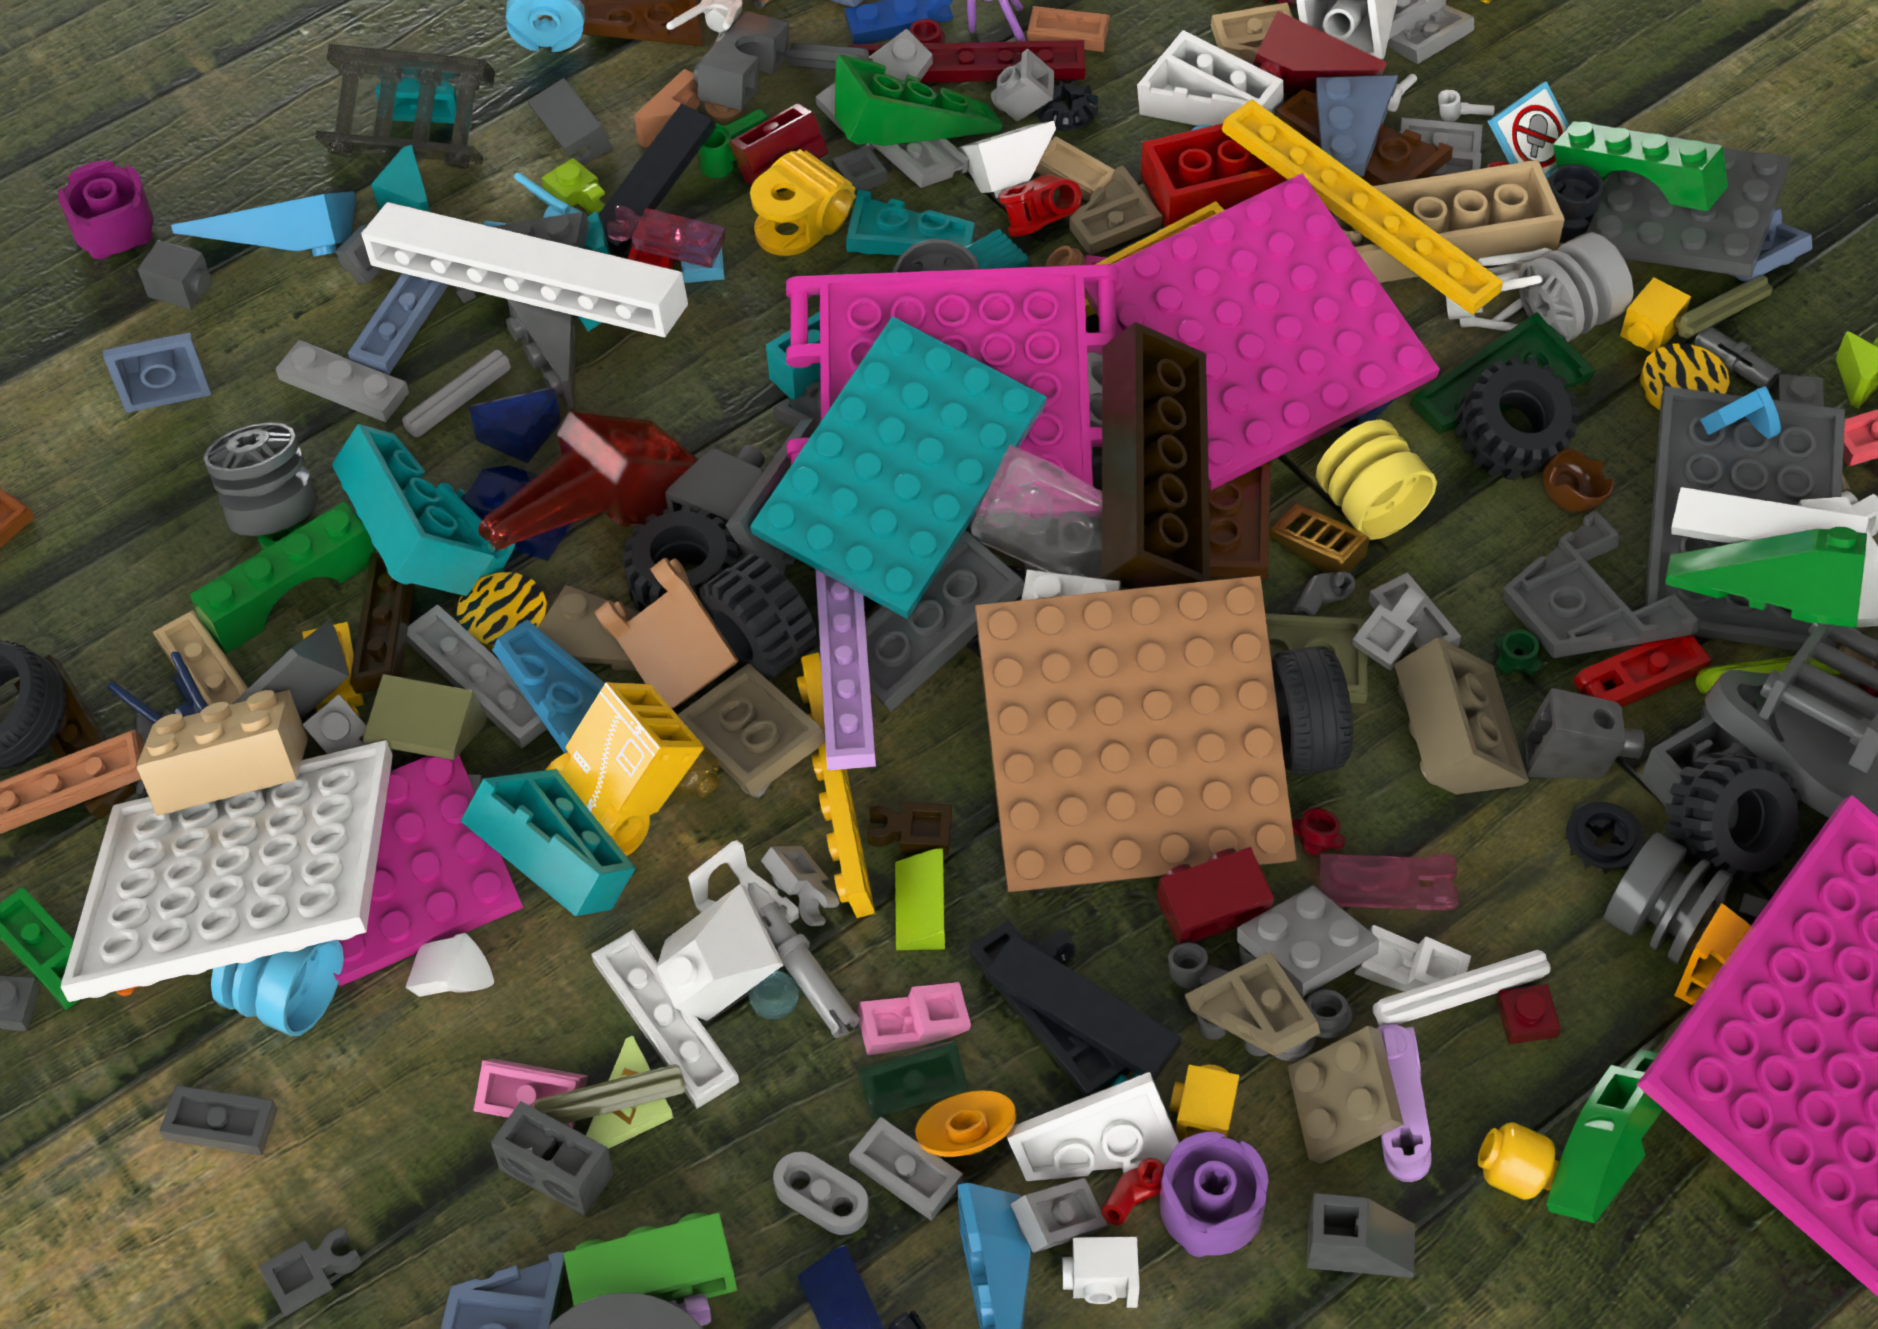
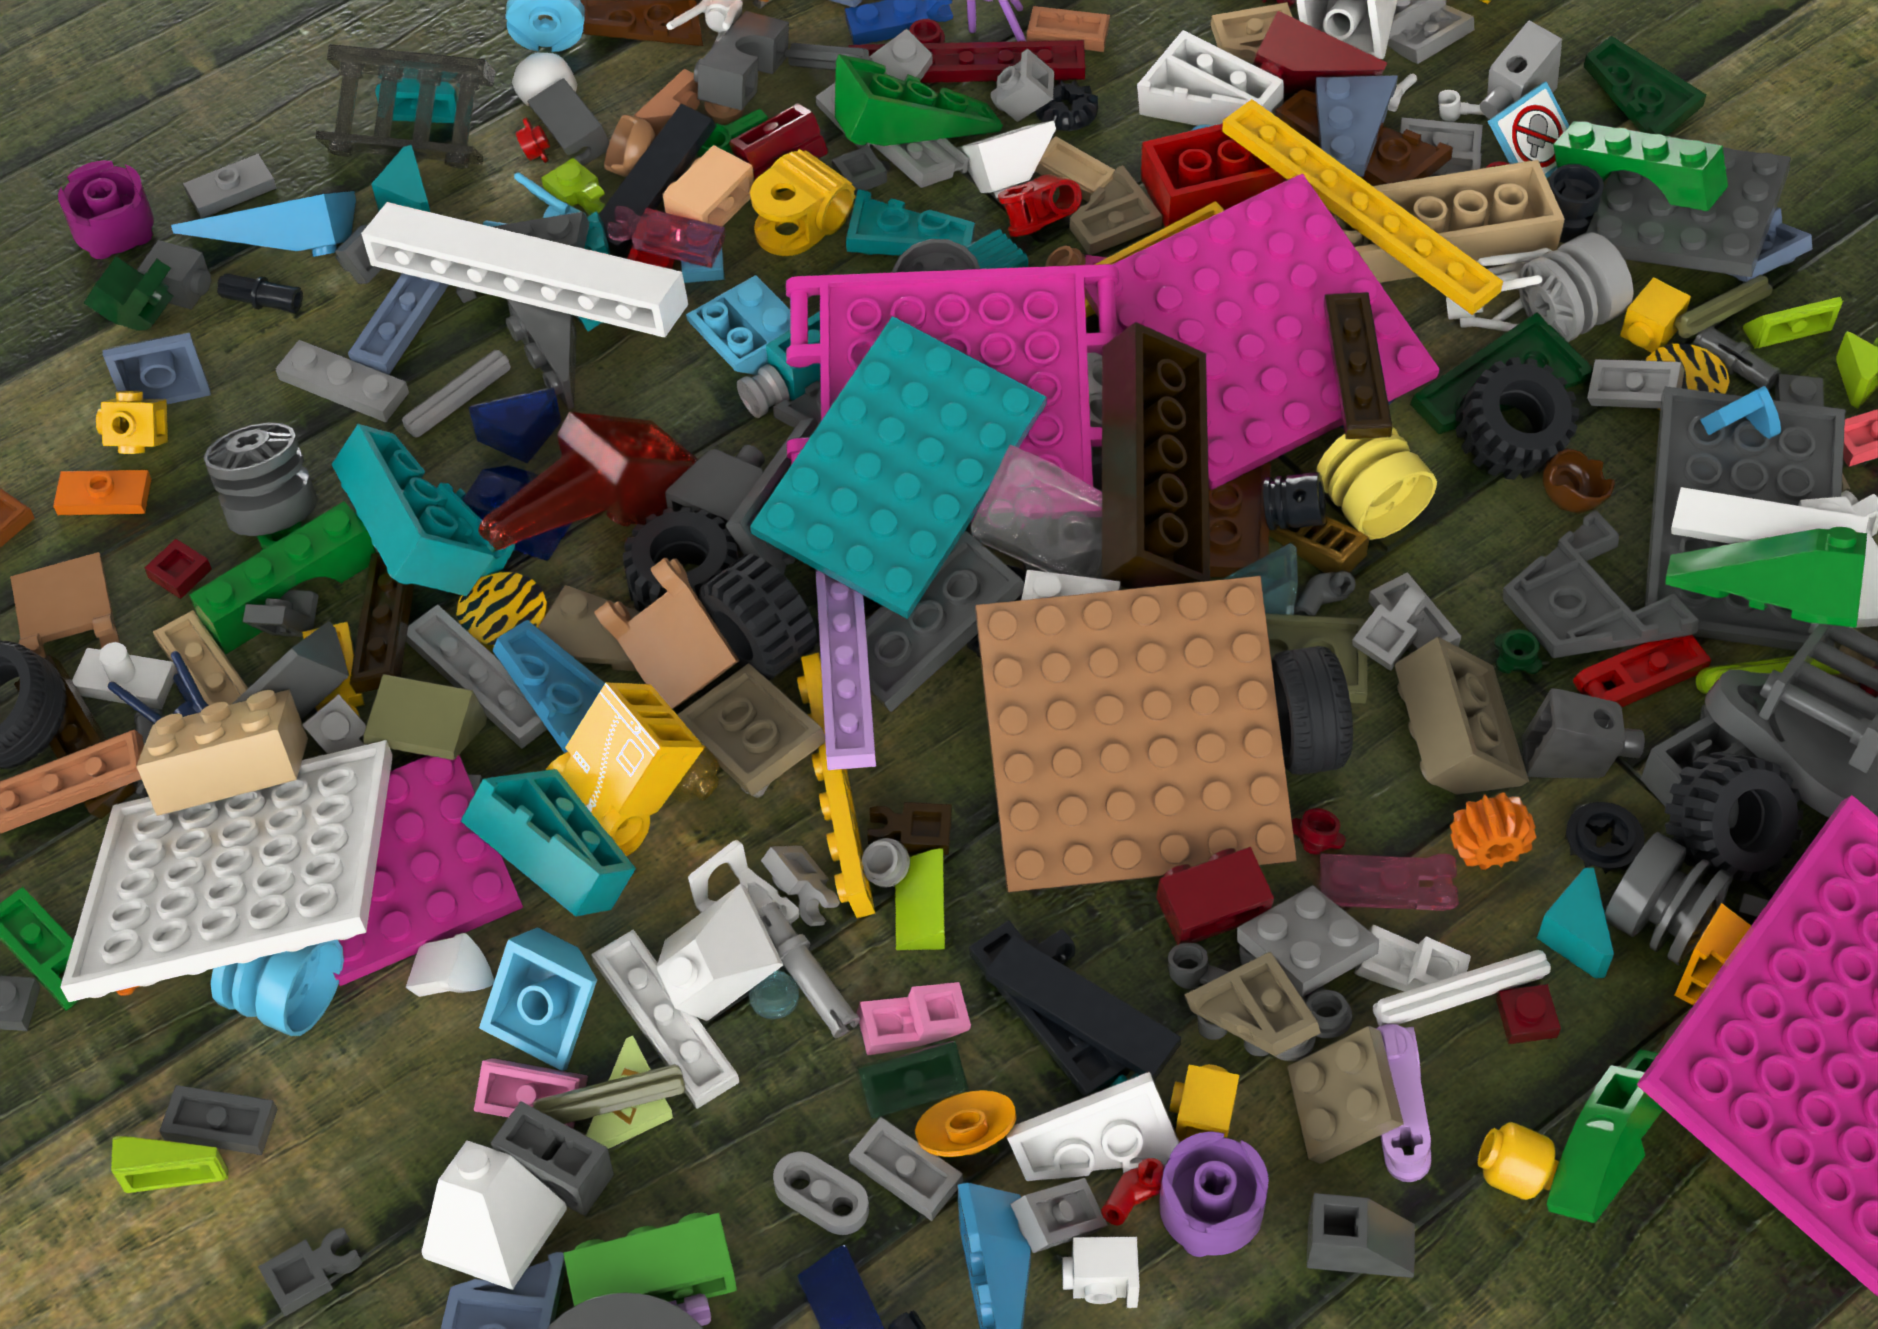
none -> medium nougat flag [10,552,121,658]
none -> orange plate [53,470,152,515]
none -> white tile [72,642,178,710]
none -> dark green brick [84,256,173,331]
none -> yellow brick [96,391,168,454]
none -> lime slope [111,1136,228,1193]
none -> dark red plate [144,539,212,599]
none -> light grey plate [183,154,276,219]
none -> black axle [217,273,303,314]
none -> dark grey bracket [243,590,318,637]
none -> white slope [422,1141,567,1290]
none -> medium azure slope [479,927,597,1071]
none -> white hair [512,53,578,106]
none -> red plate [516,117,551,163]
none -> medium nougat hair [604,115,656,177]
none -> light nougat brick [663,145,754,241]
none -> medium azure slope [686,275,790,375]
none -> light grey wheel [737,364,789,418]
none -> light grey plate [862,838,910,887]
none -> clear light blue slope [1222,543,1298,615]
none -> black piece [1263,472,1326,530]
none -> dark brown tile [1323,292,1393,439]
none -> orange gear [1450,793,1537,870]
none -> light grey torso [1480,20,1562,119]
none -> teal slope [1537,867,1614,979]
none -> dark green wing [1583,36,1707,136]
none -> light grey plate [1587,359,1685,408]
none -> lime slope [1743,297,1843,348]

